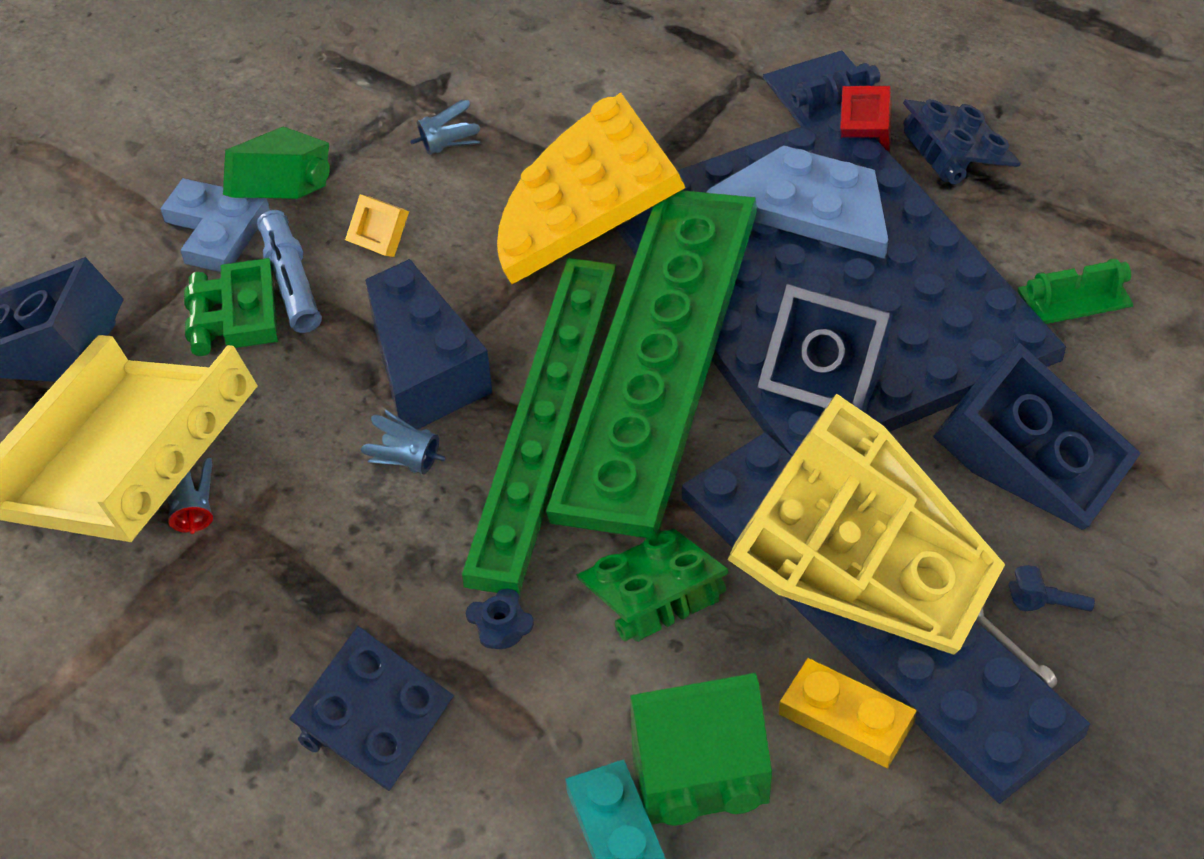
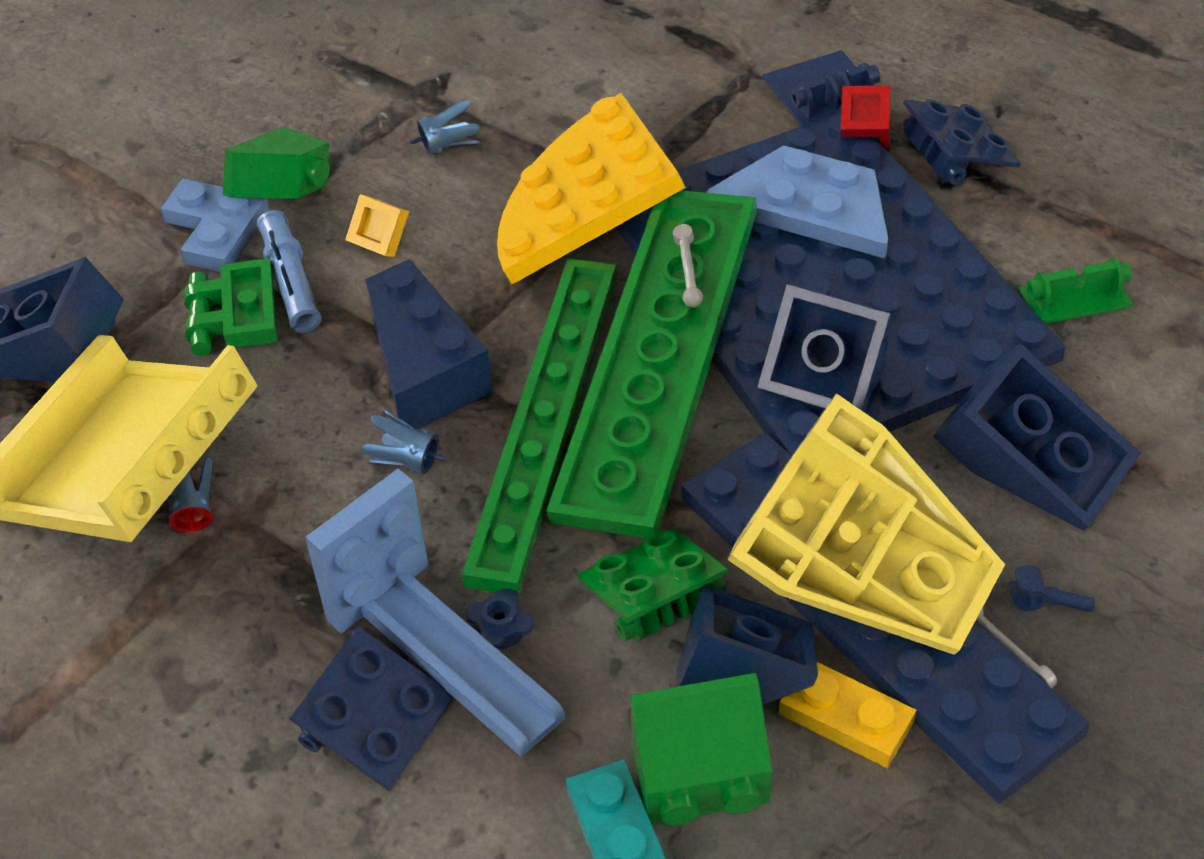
none -> medium blue bracket [305,469,565,757]
none -> light grey hinge [673,224,703,308]
none -> dark blue slope [676,585,818,705]

